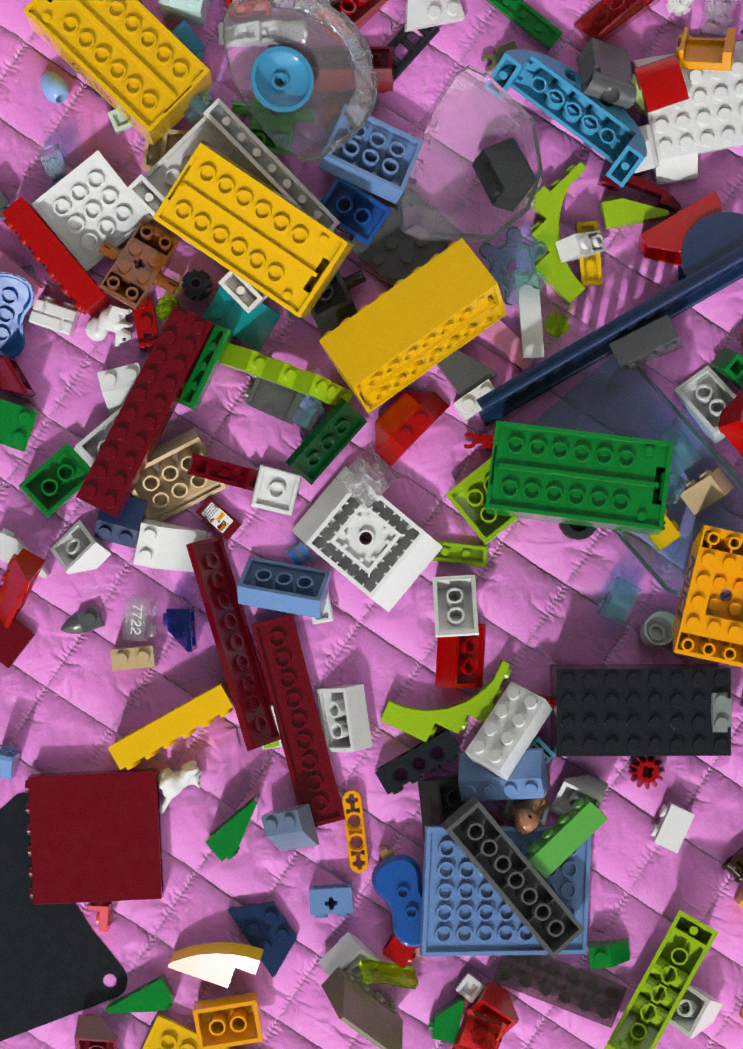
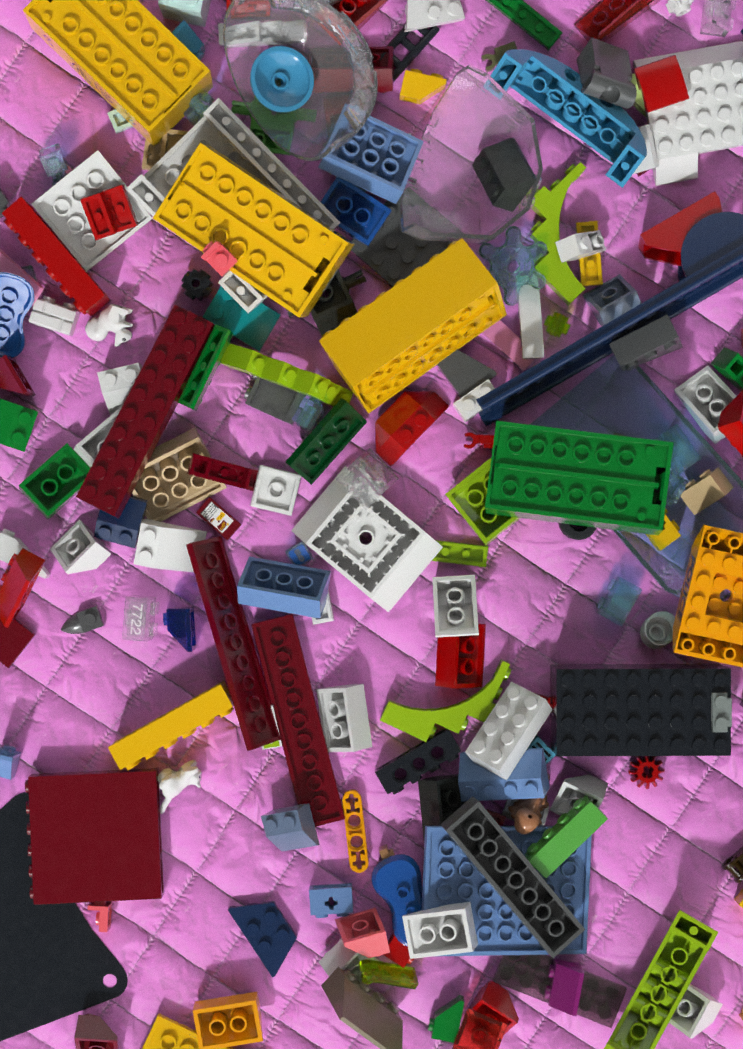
light blue animal [40,70,69,104] -> none
dark orange slope [99,219,180,310] -> none
green slope [105,974,176,1013] -> none
tan brick [110,644,158,671] -> none
red plate [132,296,159,352] -> none
clear neon green gear [155,295,181,323] -> none
slope [168,942,264,988] -> none
green slope [205,794,260,862] -> none
white plate [455,972,485,1003] -> none
green slope [587,938,630,969] -> none
dark red slope [597,176,681,213] -> none
lime slope [599,196,669,231] -> none
white brick [650,801,695,853] -> none
light orange panel [675,27,736,71] -> none
none -> red slope [80,184,138,240]
none -> coral bracket [201,241,239,277]
none -> coral slope [335,908,390,958]
none -> yellow slope [399,69,447,104]
none -> white slope [402,902,478,959]
none -> magenta slope [544,958,584,1016]
none -> sand blue slope [583,274,641,326]

